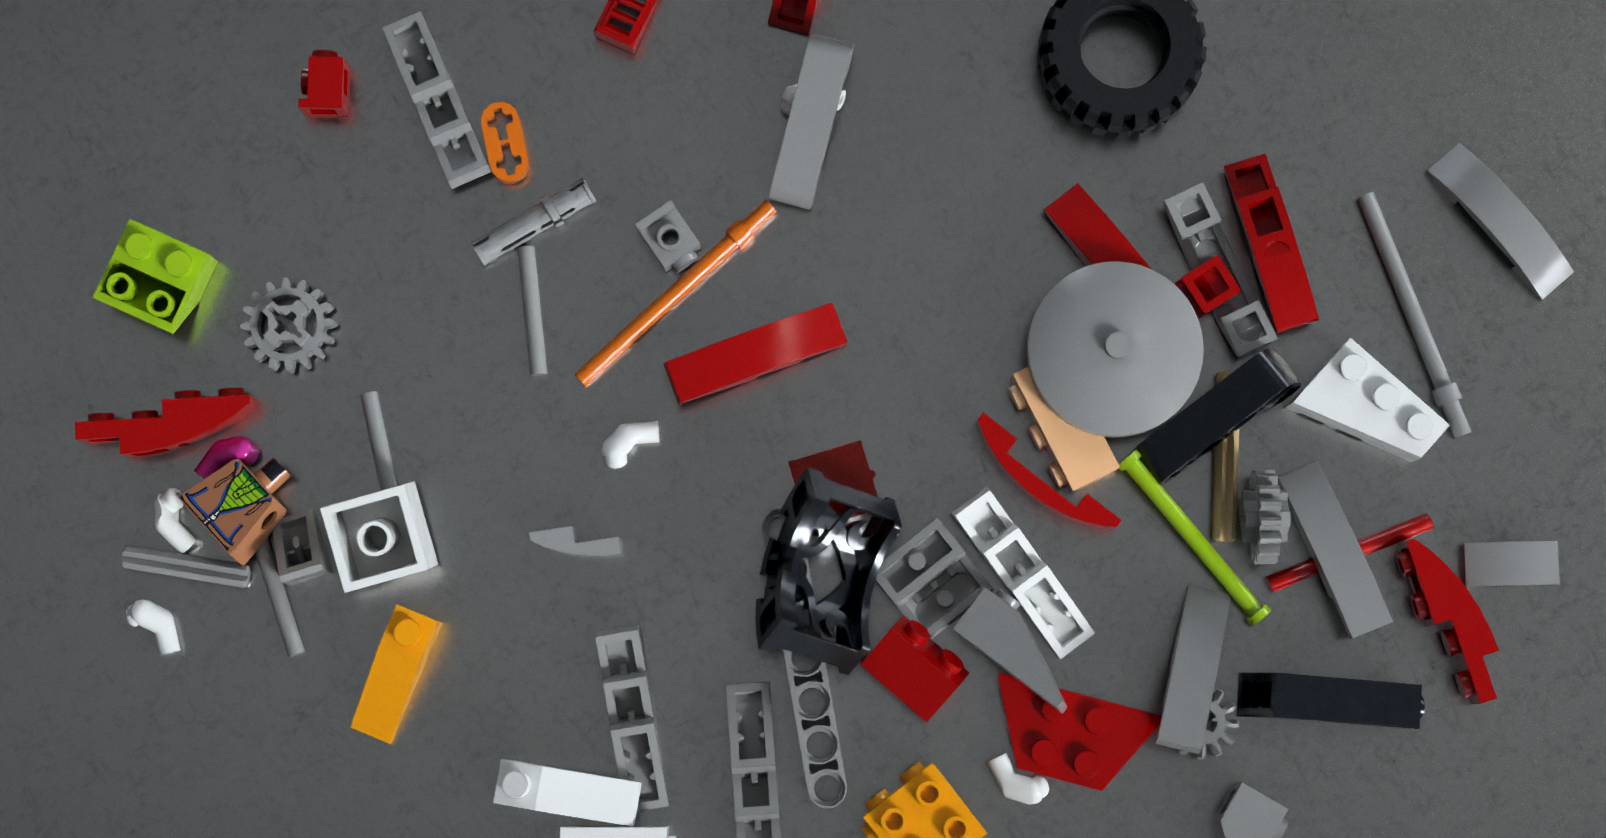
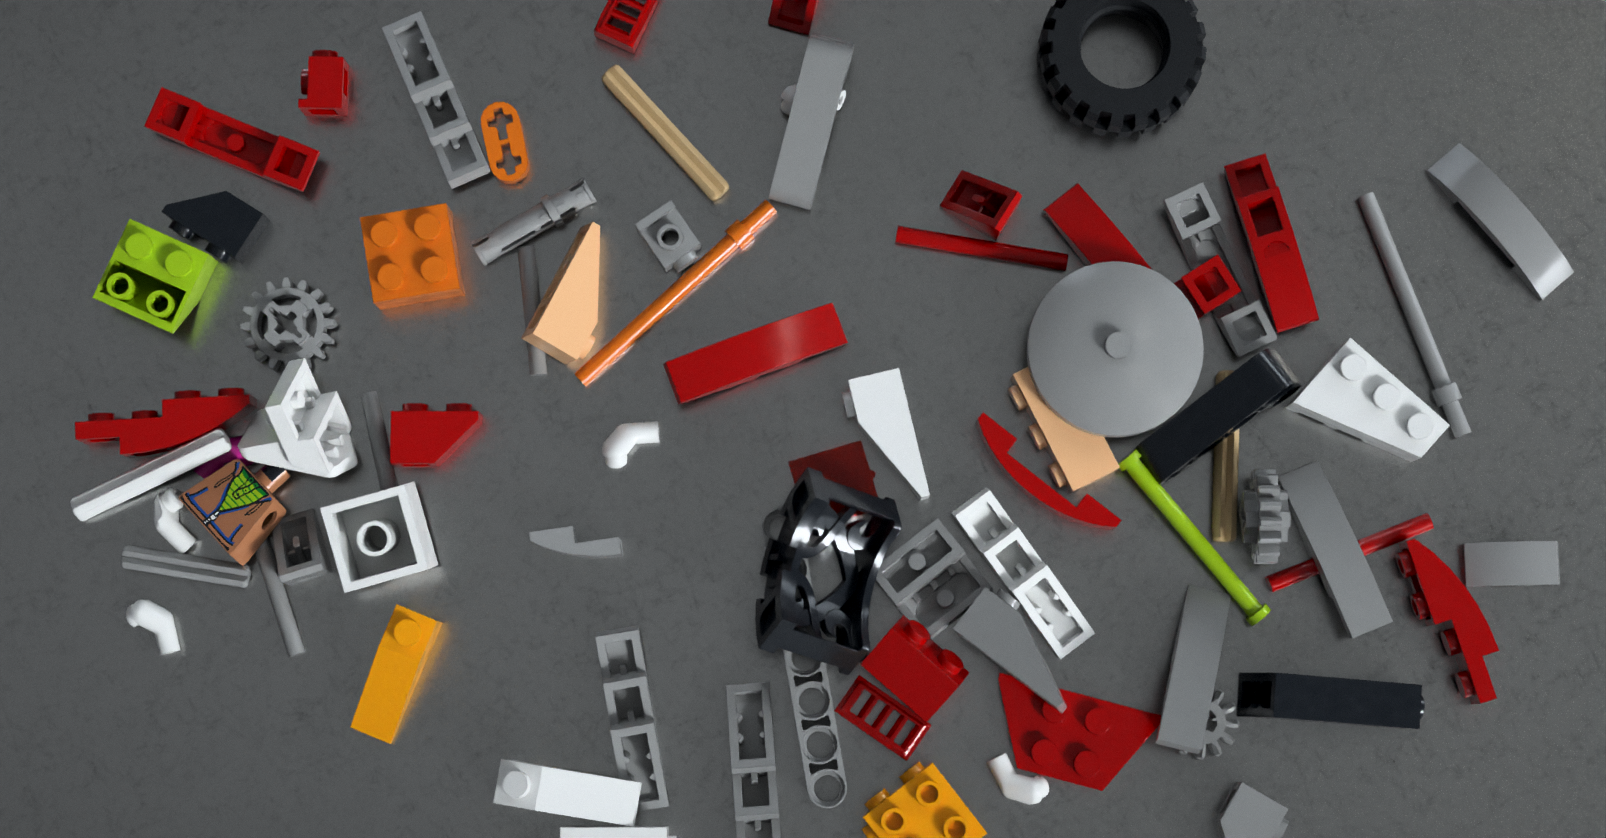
none -> white axle [70,428,232,521]
none -> red slope [144,87,320,192]
none -> black slope [162,191,270,264]
none -> white piece [238,358,358,478]
none -> orange brick [360,203,465,310]
none -> red slope [390,403,483,467]
none -> light nougat slope [521,222,600,364]
none -> tan axle [602,65,729,201]
none -> red slope [834,675,931,761]
none -> white slope [841,368,930,500]
none -> red bar [895,225,1068,271]
none -> red slope [940,170,1023,242]

